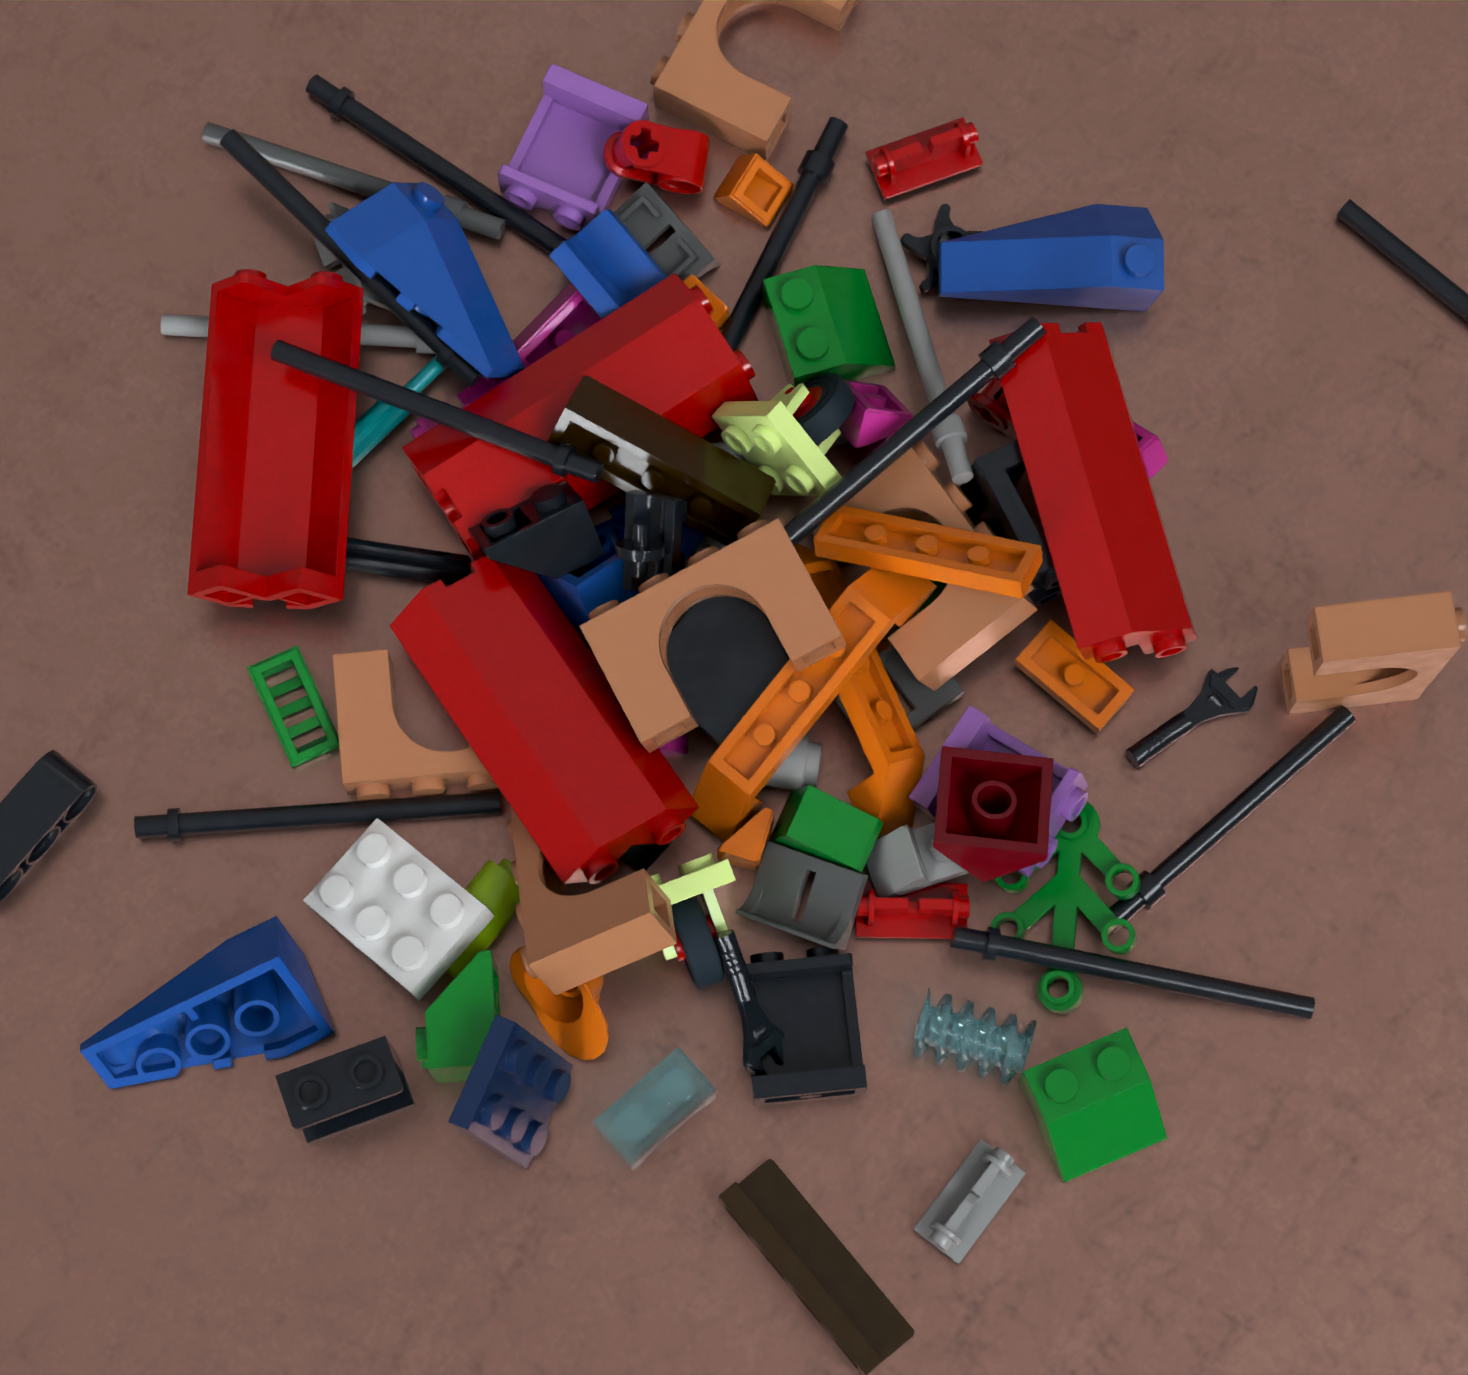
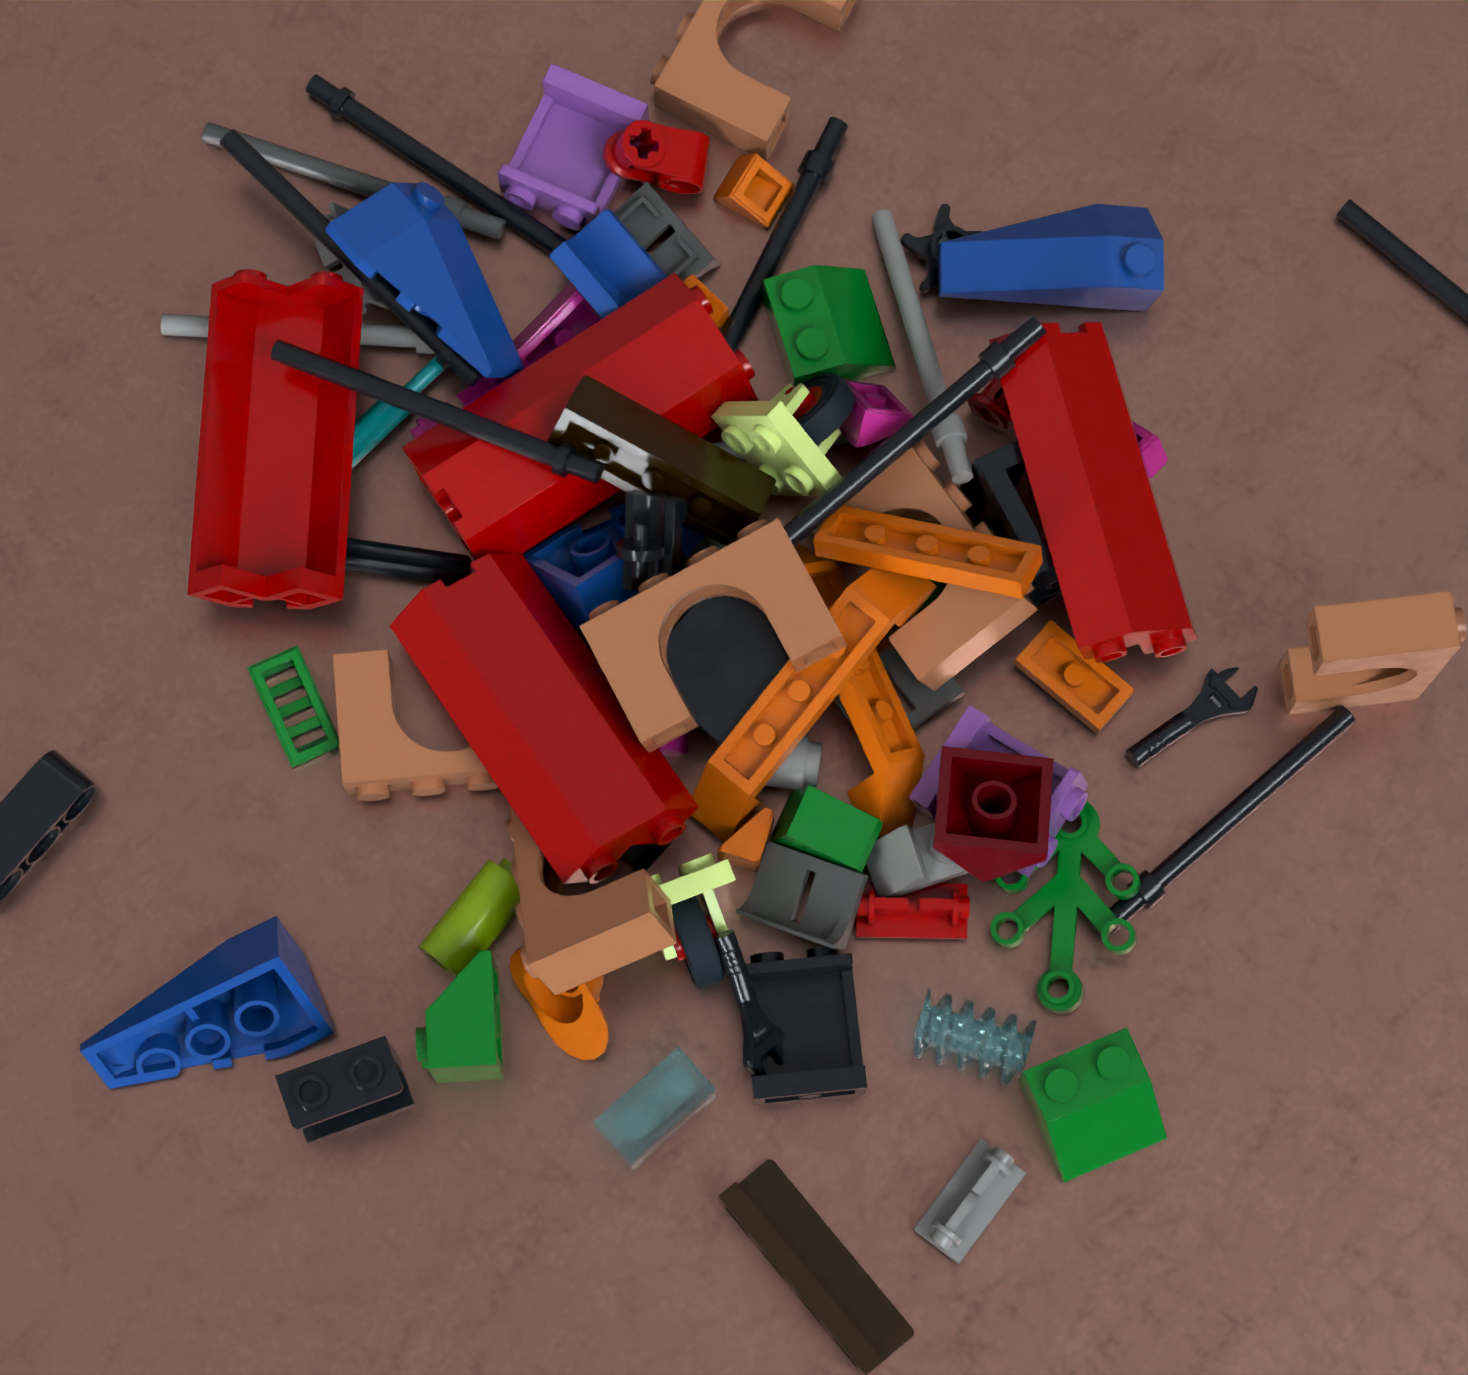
black bar [134,791,502,842] -> none
white plate [303,818,494,1001] -> none
dark blue plate [448,1015,573,1169] -> none
black slope [468,480,606,579] -> none
red hinge [865,117,983,200] -> none
black bar [950,925,1315,1019] -> none

